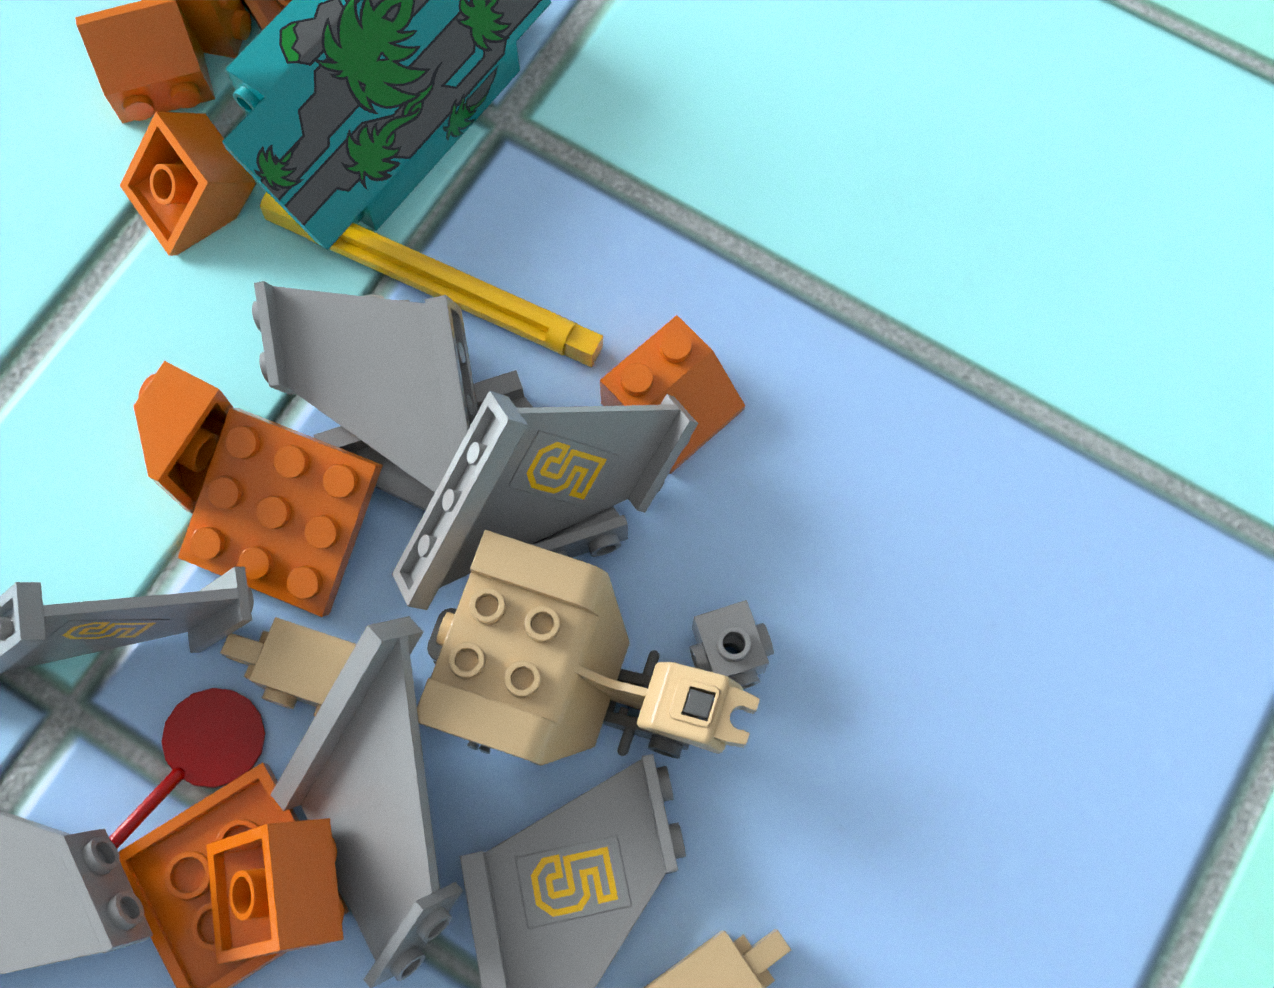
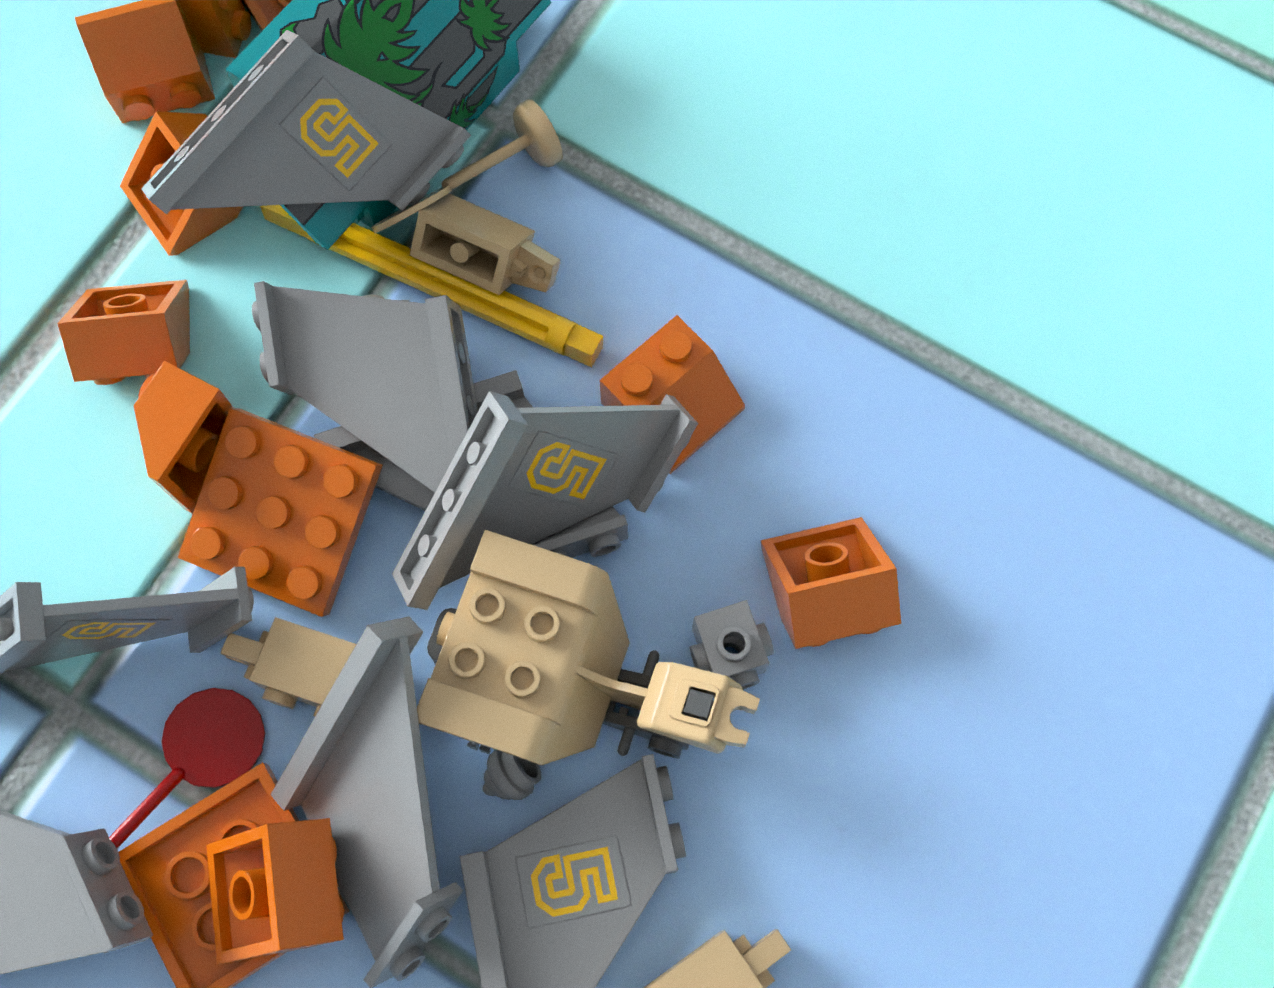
none -> orange slope [57,280,190,385]
none -> light grey piece [142,30,471,215]
none -> tan piece [371,99,563,233]
none -> tan hinge [410,193,560,295]
none -> light grey plate [483,750,541,800]
none -> orange slope [760,517,901,649]

